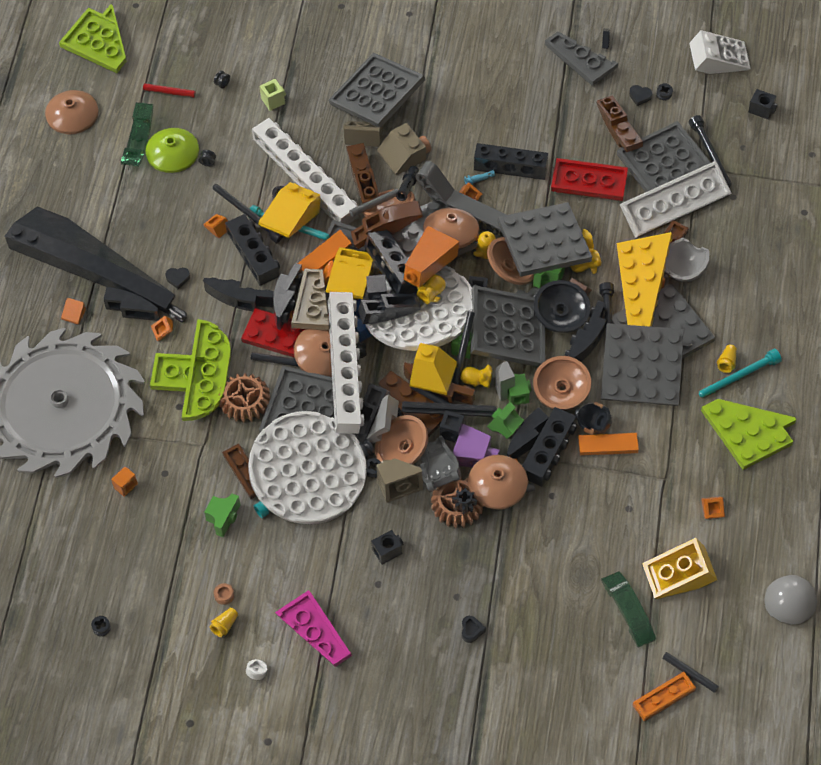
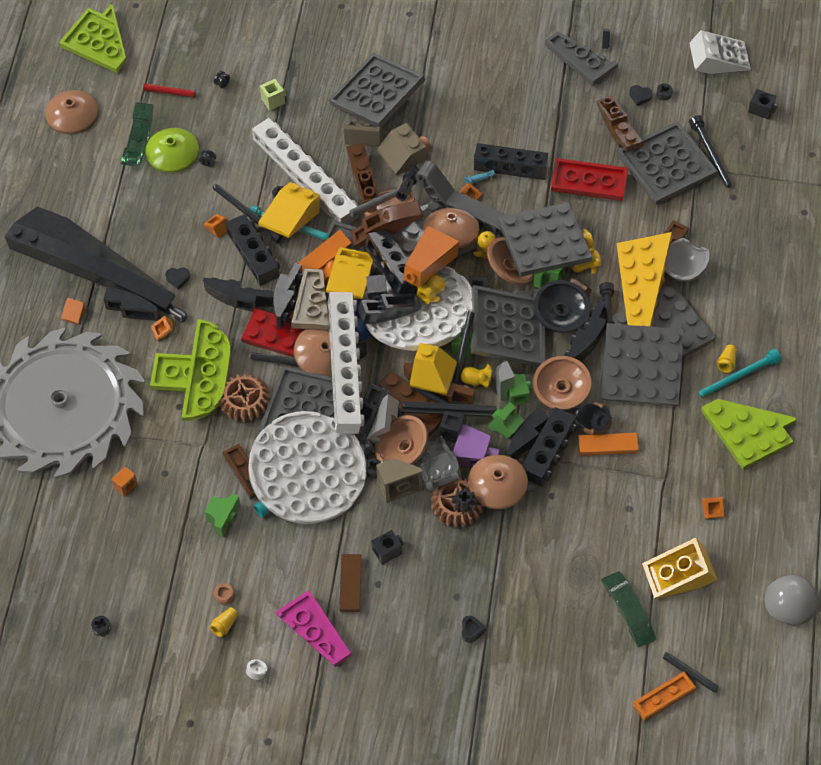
white tile [620,161,732,238] -> none
none -> reddish brown tile [339,554,362,612]

